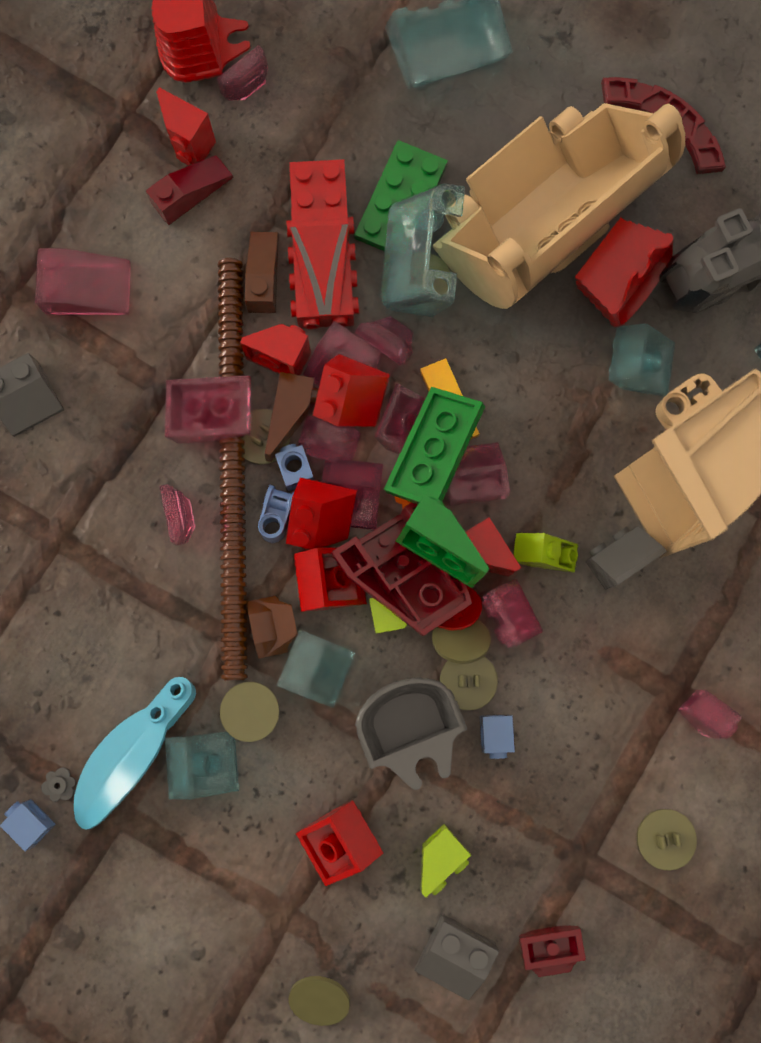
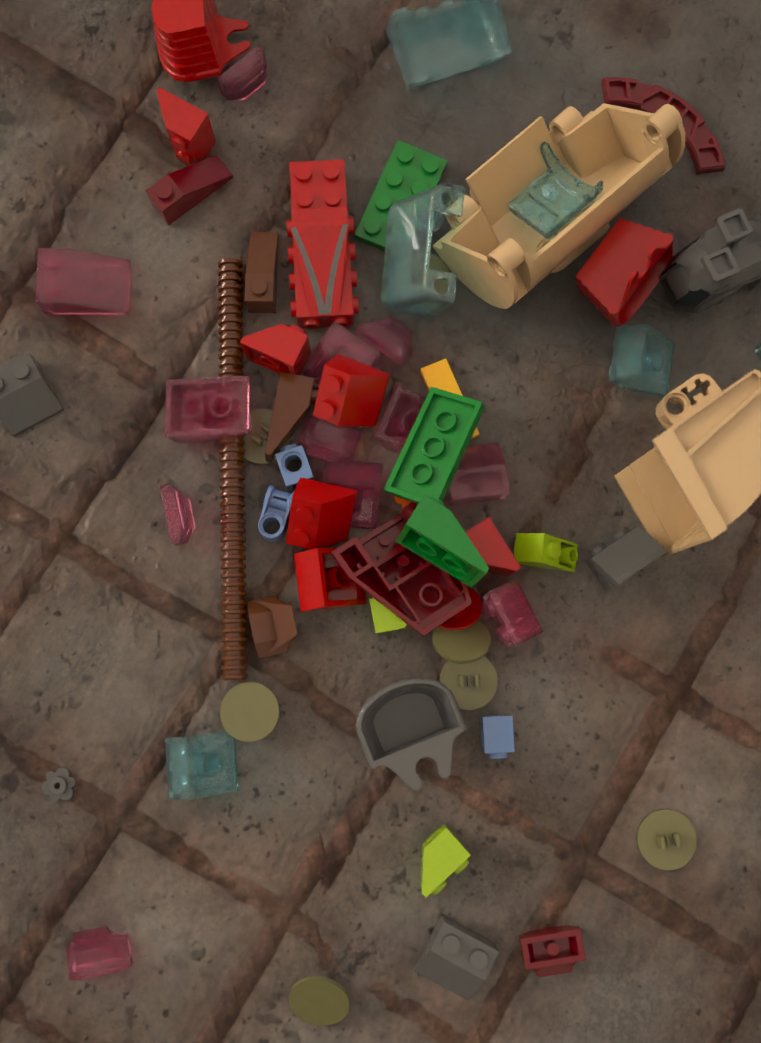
medium blue brick [0,799,56,851] -> none
medium azure plant [74,677,196,829] -> none
clear light blue slope [277,630,355,707] -> none
red slope [295,800,383,886] -> none
clear pink slope [677,690,743,739] -> none
none -> clear pink slope [66,926,133,981]
none -> clear light blue piece [508,142,604,239]

